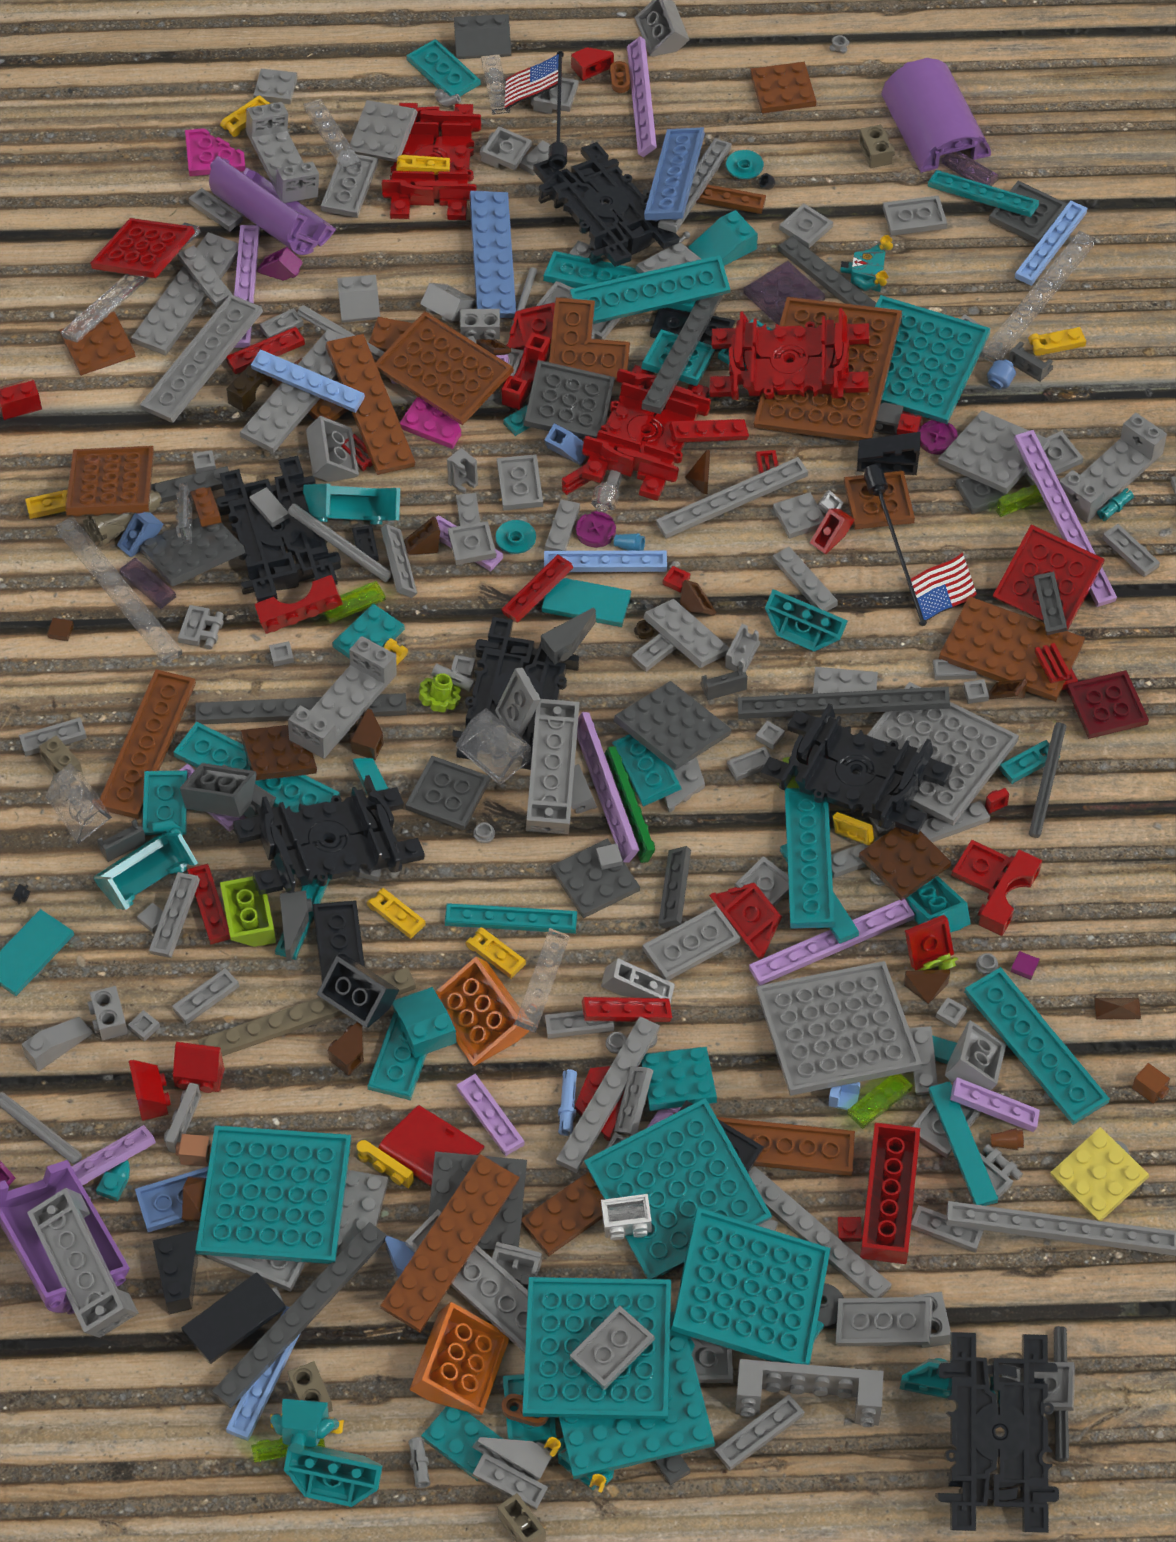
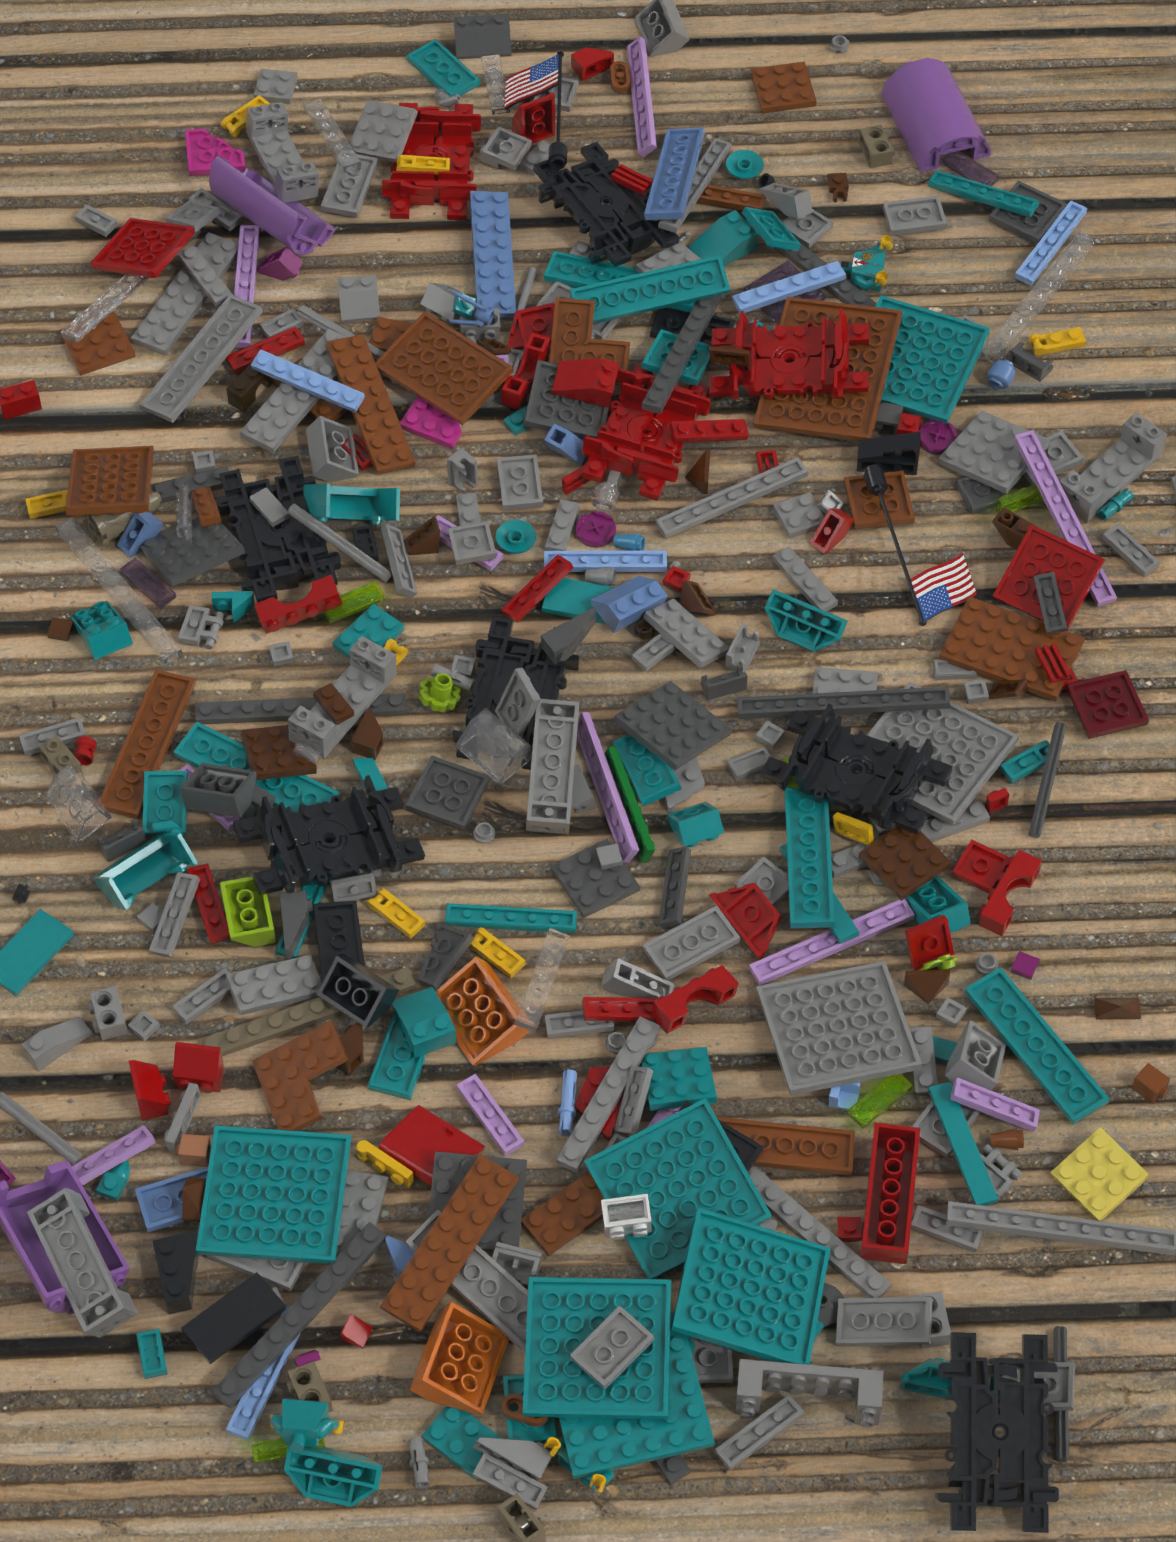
none -> teal slope [70,600,133,660]
none -> red wheel [73,736,97,766]
none -> light grey plate [75,205,118,237]
none -> teal plate [136,1328,168,1379]
none -> light grey plate [165,200,220,232]
none -> teal slope [212,591,255,623]
none -> light grey plate [226,955,322,1015]
none -> dark orange plate [252,1020,349,1131]
none -> clear pin [293,741,322,765]
none -> magenta tile [294,1349,321,1367]
none -> reddish brown plate [313,683,354,725]
none -> light grey plate [330,873,377,902]
none -> slope [341,1314,373,1348]
none -> dark grey wing [418,922,474,990]
none -> medium blue plant [449,290,494,327]
none -> teal plate [452,292,476,319]
none -> red slope [512,93,555,144]
none -> red slope [551,358,620,408]
none -> light grey cone [585,566,616,586]
none -> medium blue slope [590,576,668,633]
none -> red tile [610,164,653,195]
none -> red arch [650,965,739,1034]
none -> teal slope [666,801,724,847]
none -> reddish brown slope [709,345,750,366]
none -> light blue plate [732,261,846,313]
none -> teal plate [742,207,801,251]
none -> light grey slope [760,183,813,220]
none -> reddish brown plate [827,173,849,202]
none -> reddish brown slope [992,507,1037,550]

